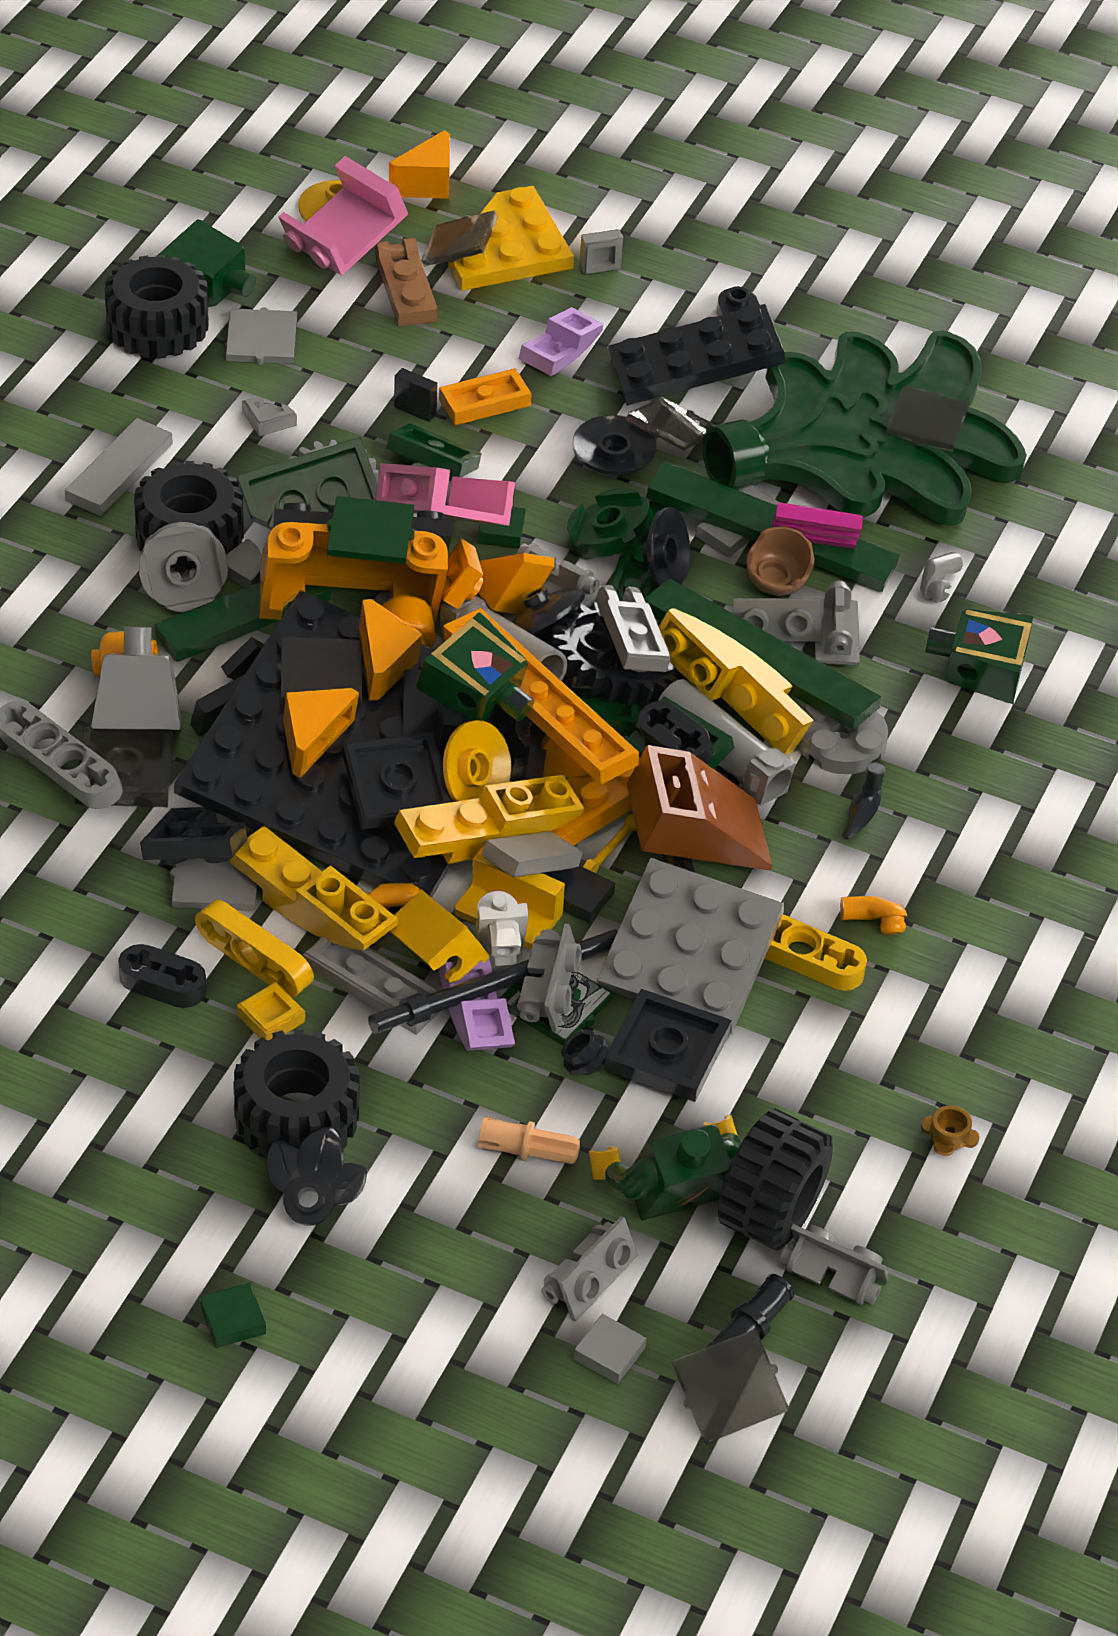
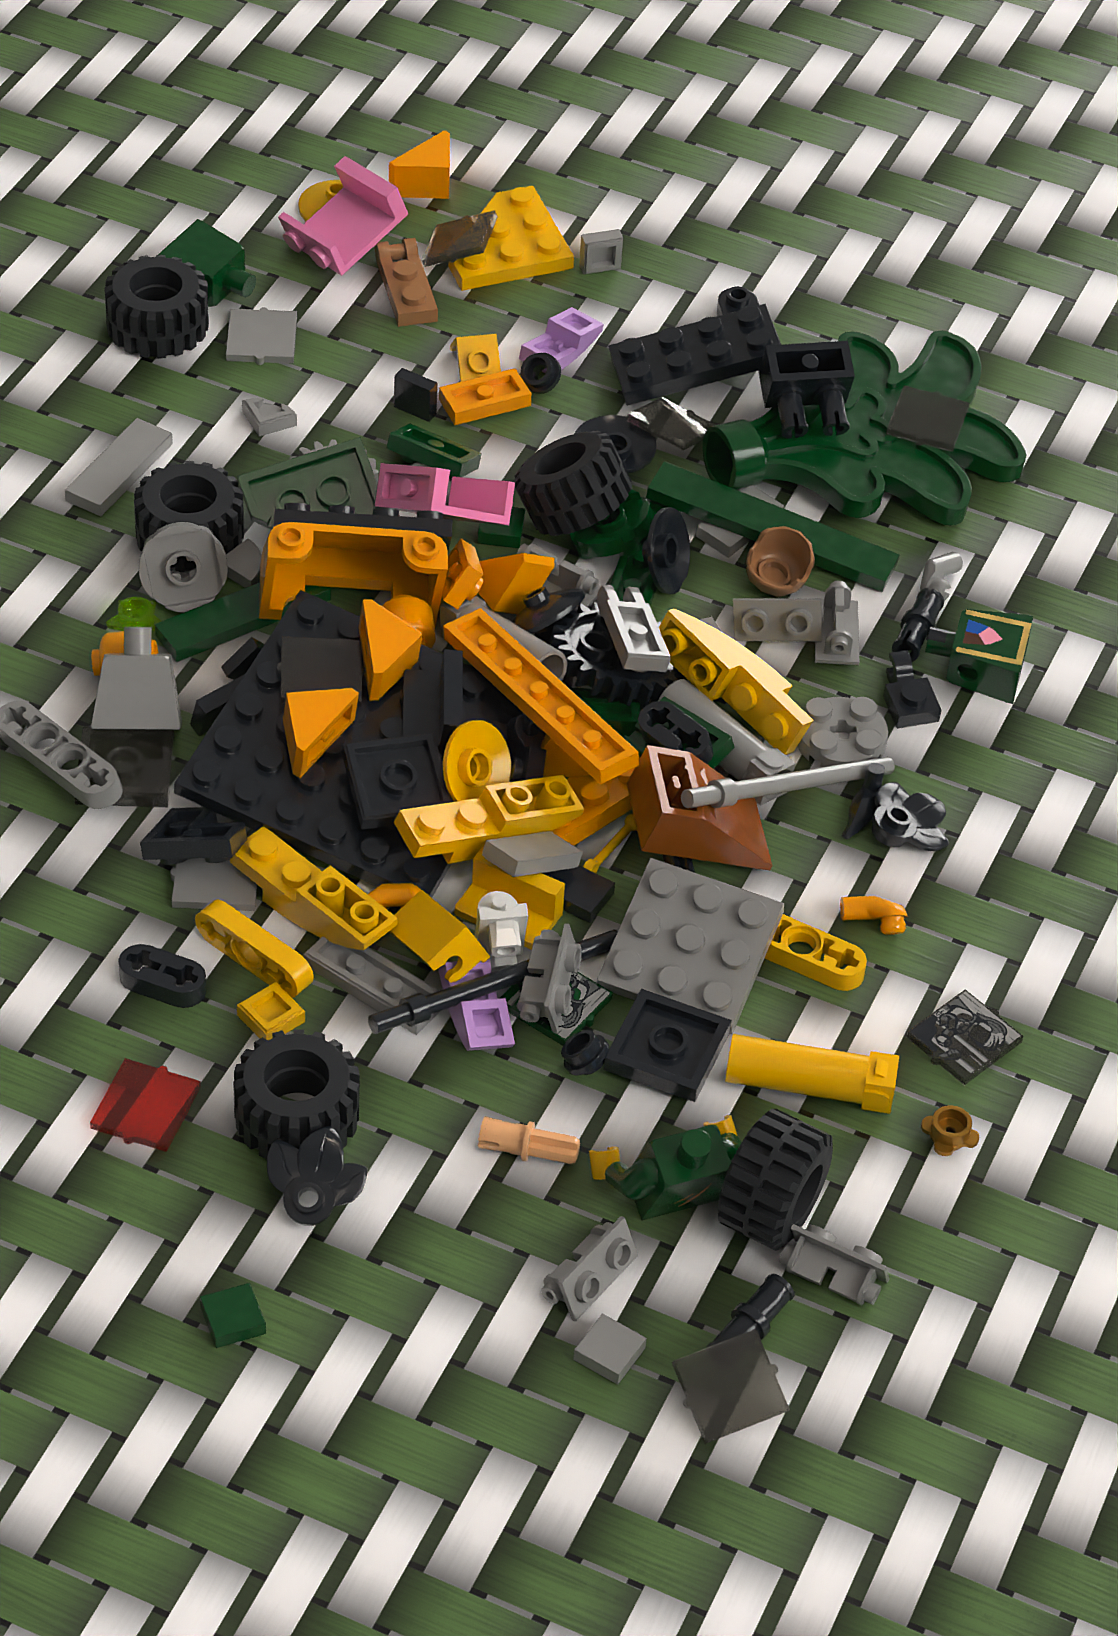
dark green piece [327,496,415,564] -> none
dark green torso [416,612,535,722] -> none
dark green tile [644,579,881,730] -> none
dark pink tile [771,502,863,549] -> none
none -> clear red piece [90,1058,201,1152]
none -> clear neon green plate [106,597,162,631]
none -> yellow bracket [450,334,501,382]
none -> black tyre [513,431,632,536]
none -> black plate [521,353,561,394]
none -> light grey bar [681,756,895,808]
none -> yellow piece [725,1034,899,1114]
none -> black brick [758,341,855,438]
none -> black plate [872,782,949,851]
none -> black plate [883,650,942,729]
none -> black pin [892,588,944,662]
none -> piece [906,989,1023,1085]

